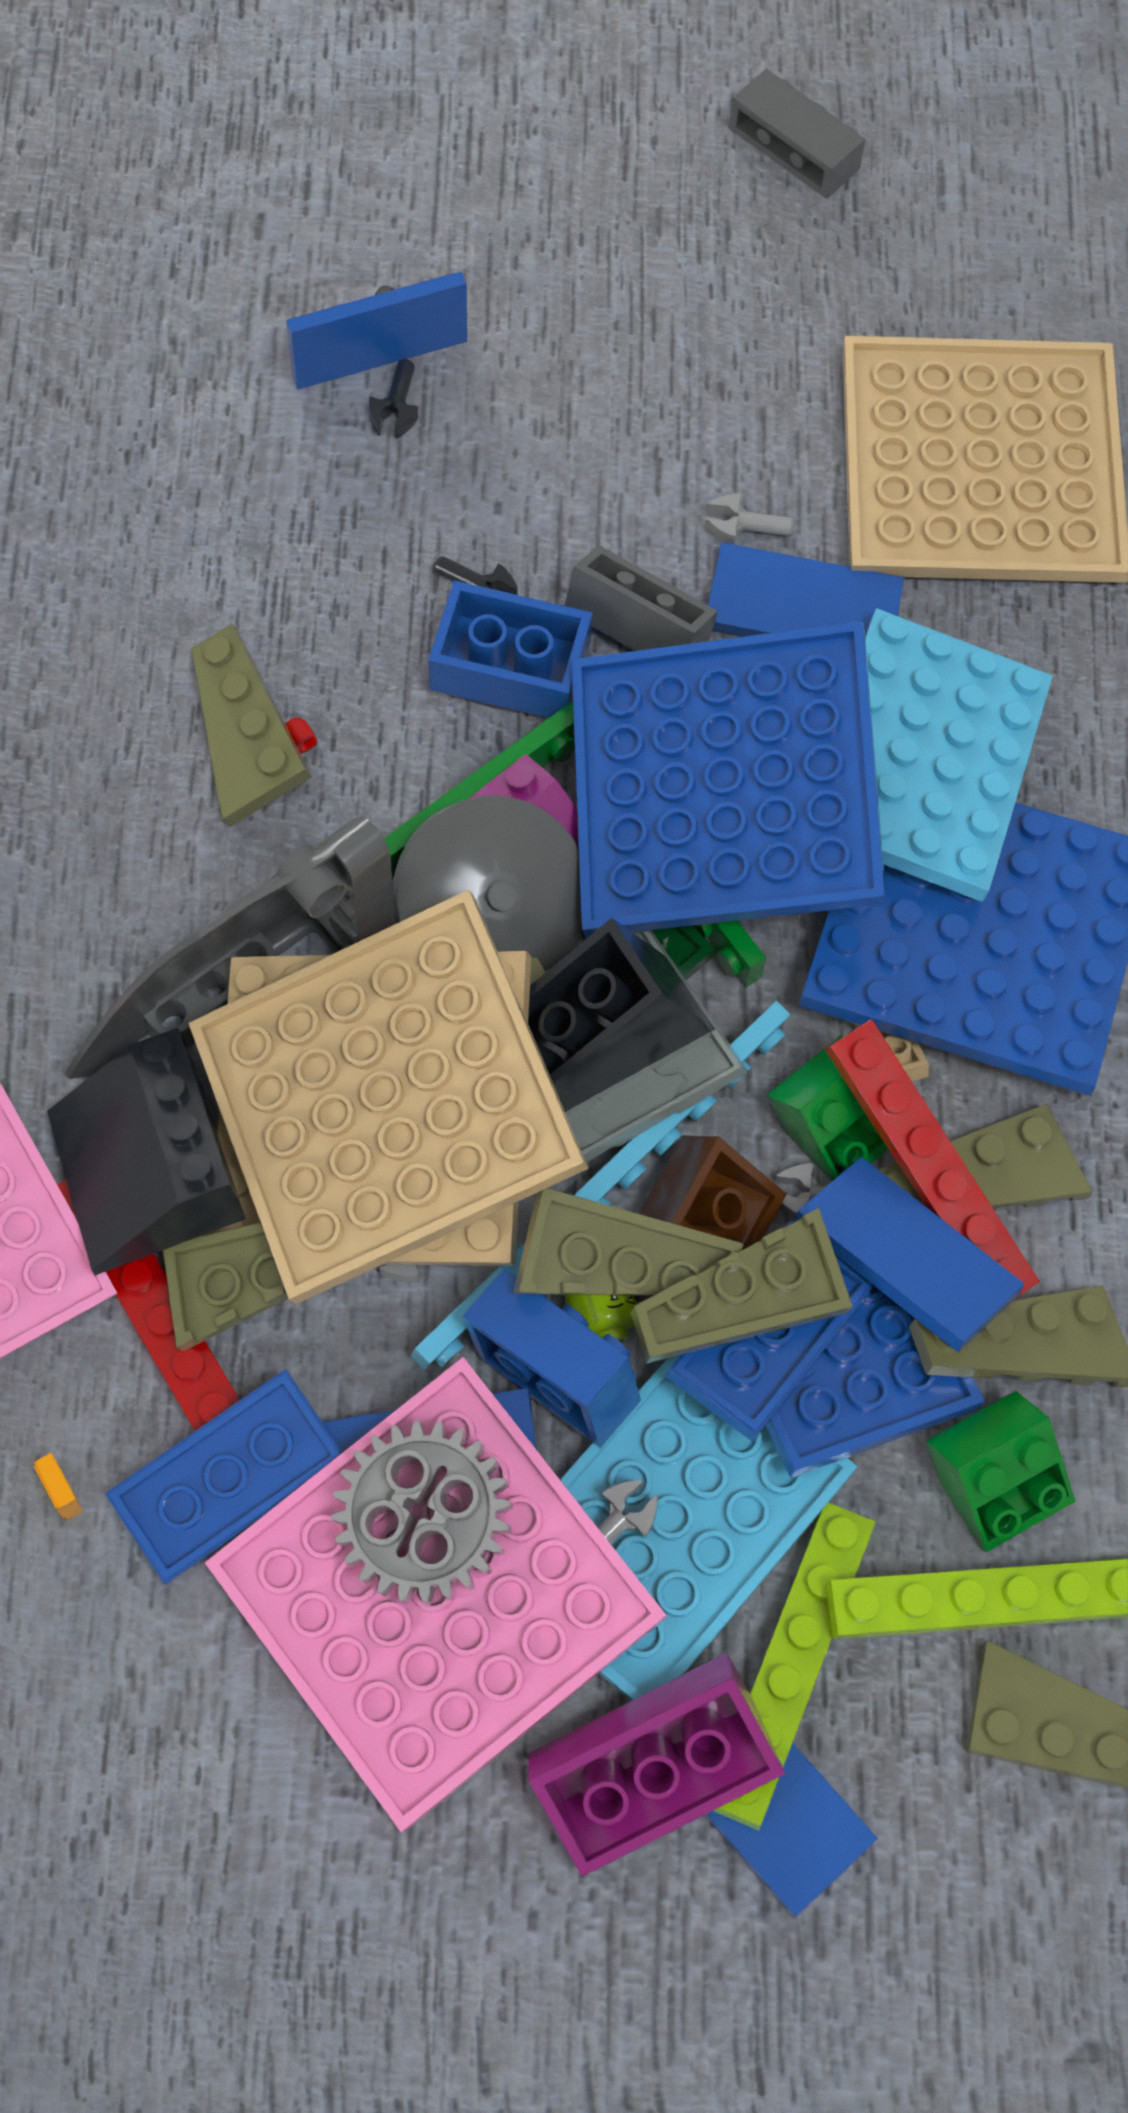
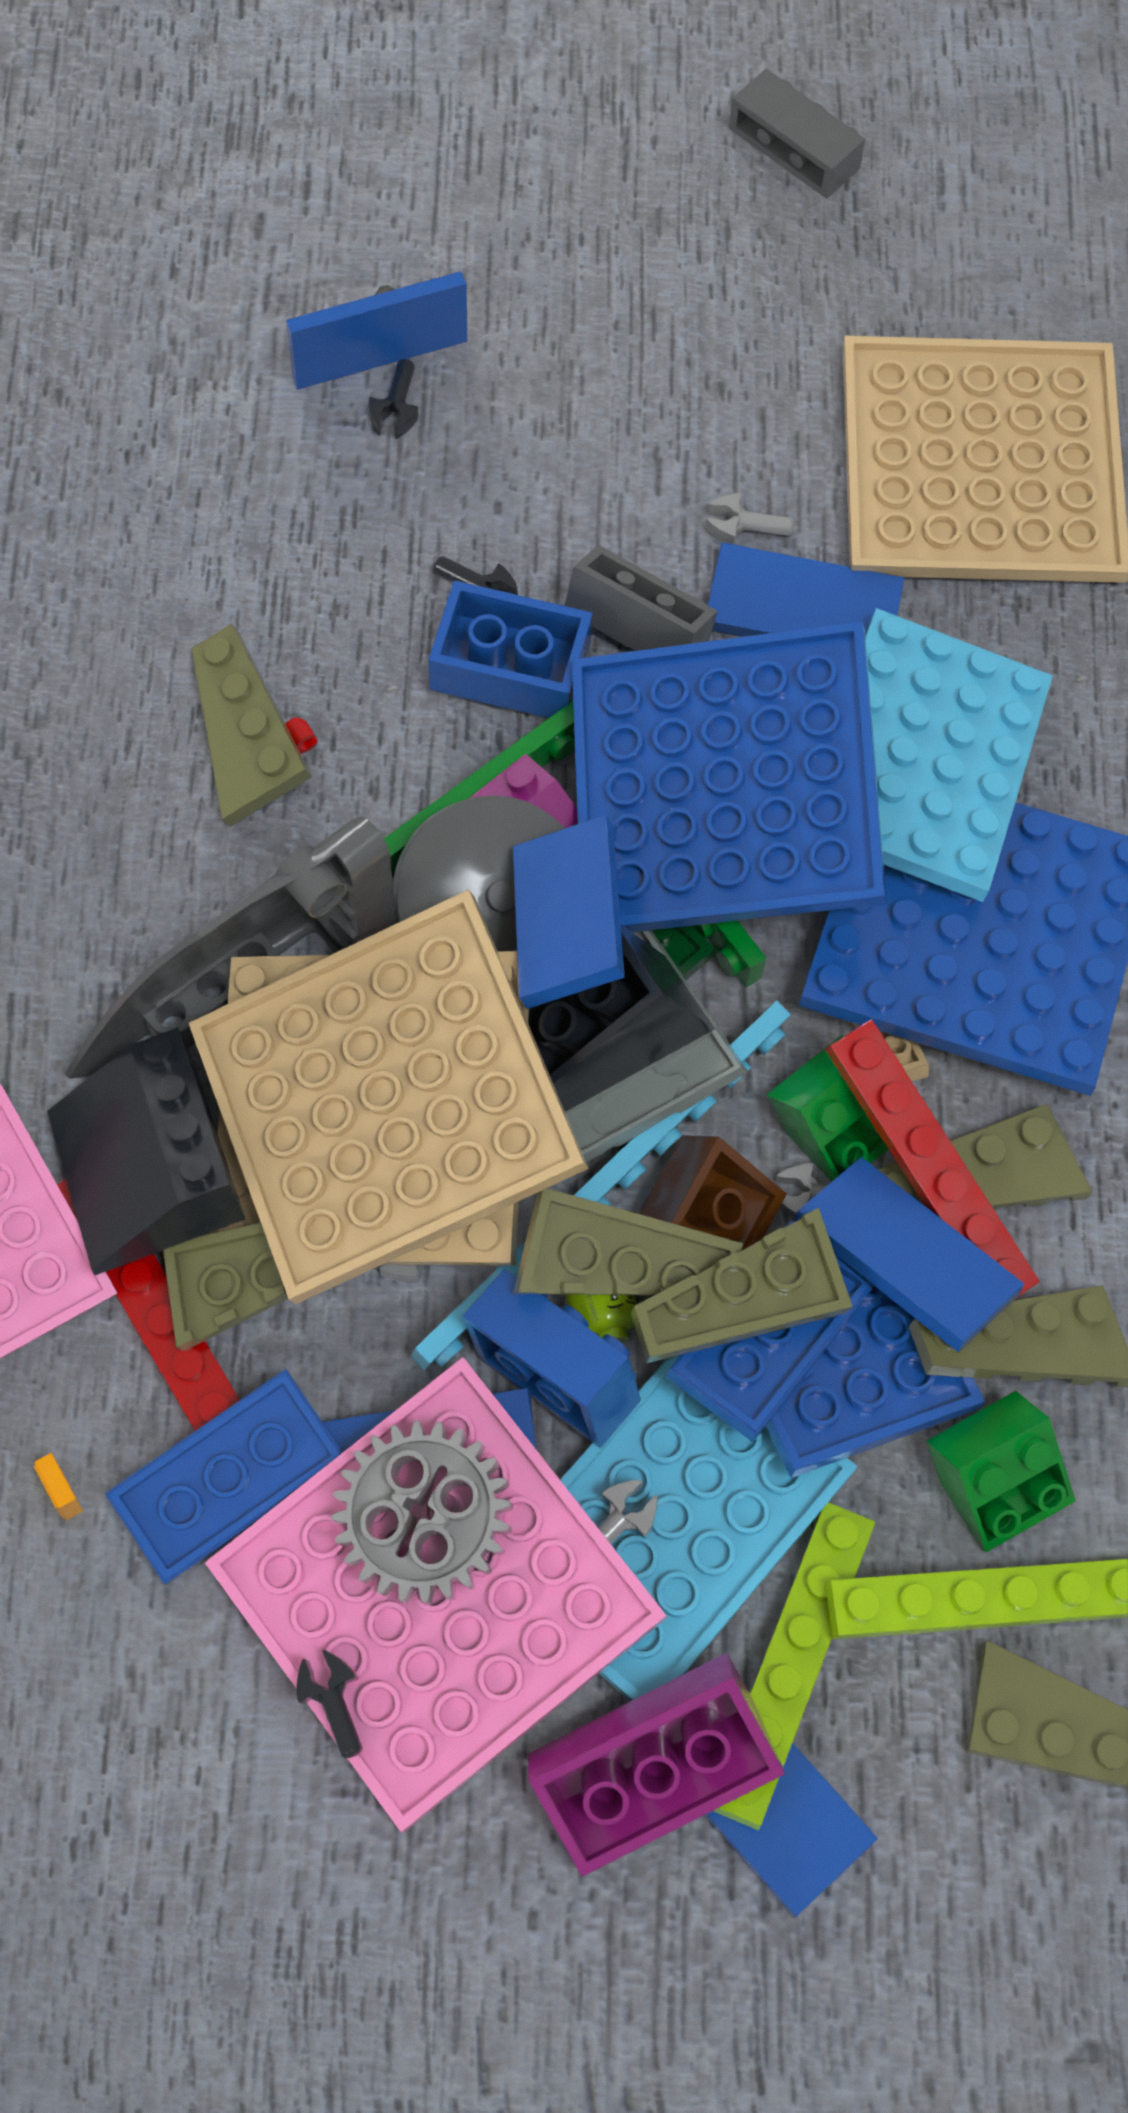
none -> black bar [296,1650,363,1758]
none -> blue tile [513,815,625,1009]

